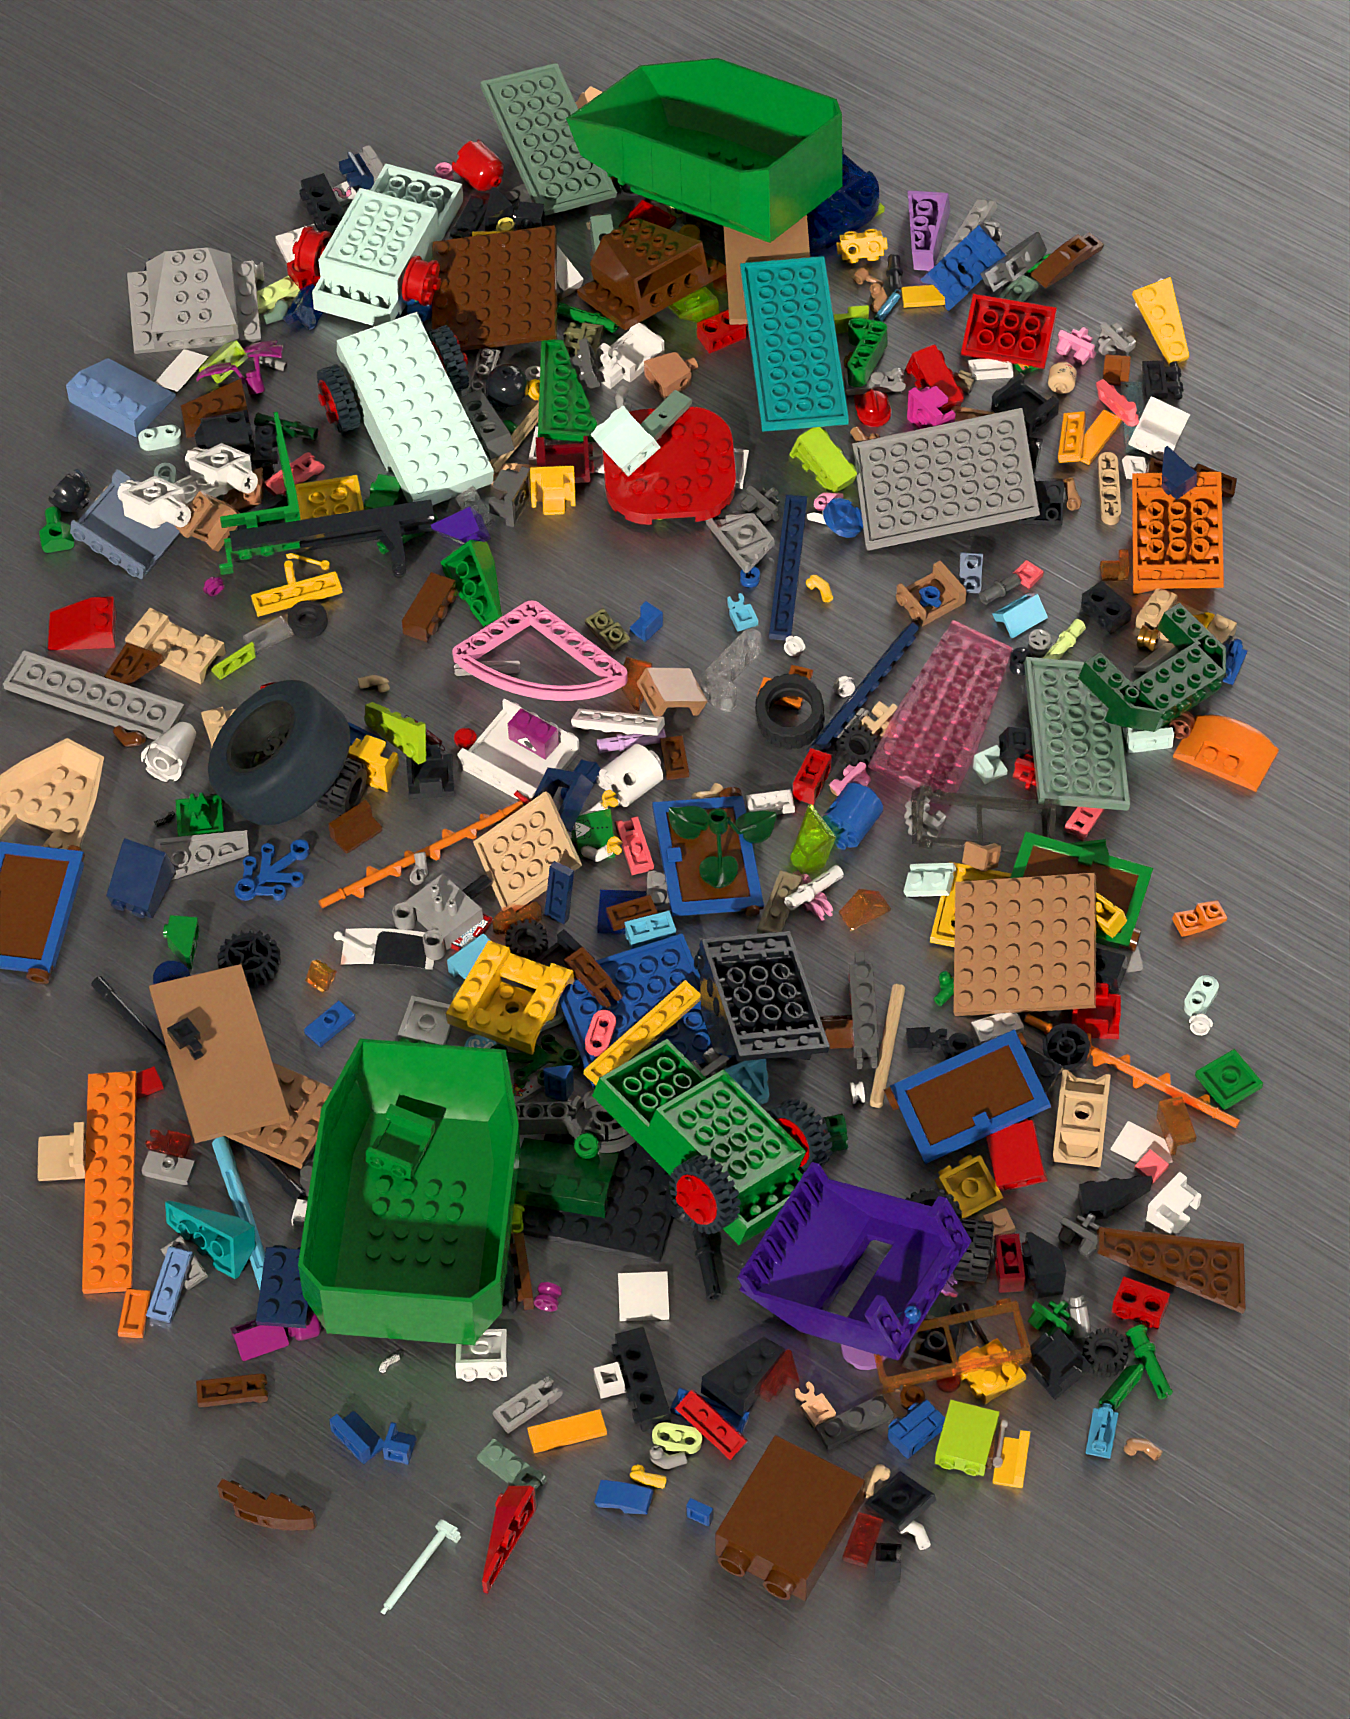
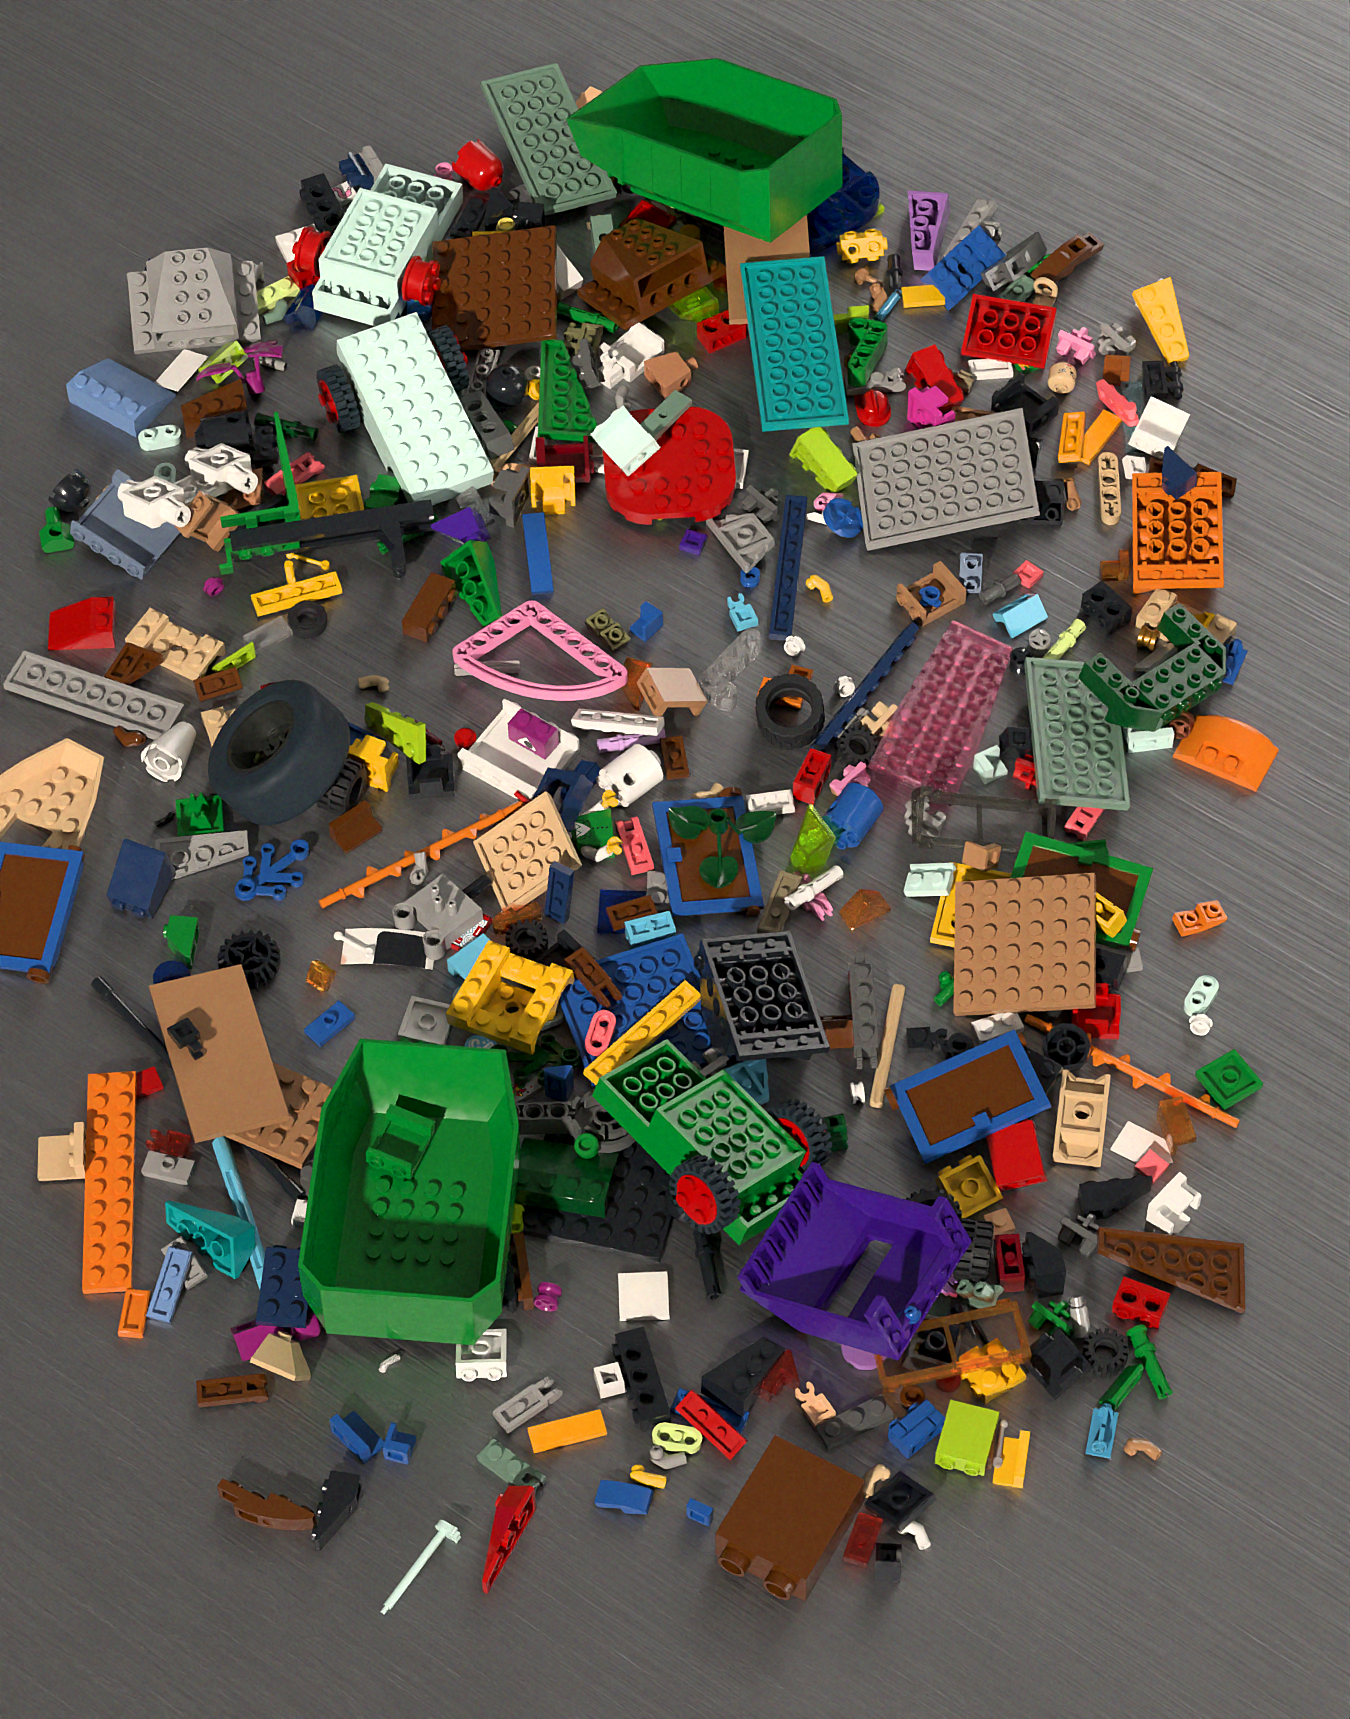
none -> reddish brown plate [193,667,243,702]
none -> tan slope [250,1331,312,1381]
none -> black slope [311,1470,362,1551]
none -> blue slope [522,512,554,595]
none -> dark purple tile [679,529,708,556]
none -> sand green hips [956,1279,1004,1312]
none -> tan piece [1032,277,1058,307]

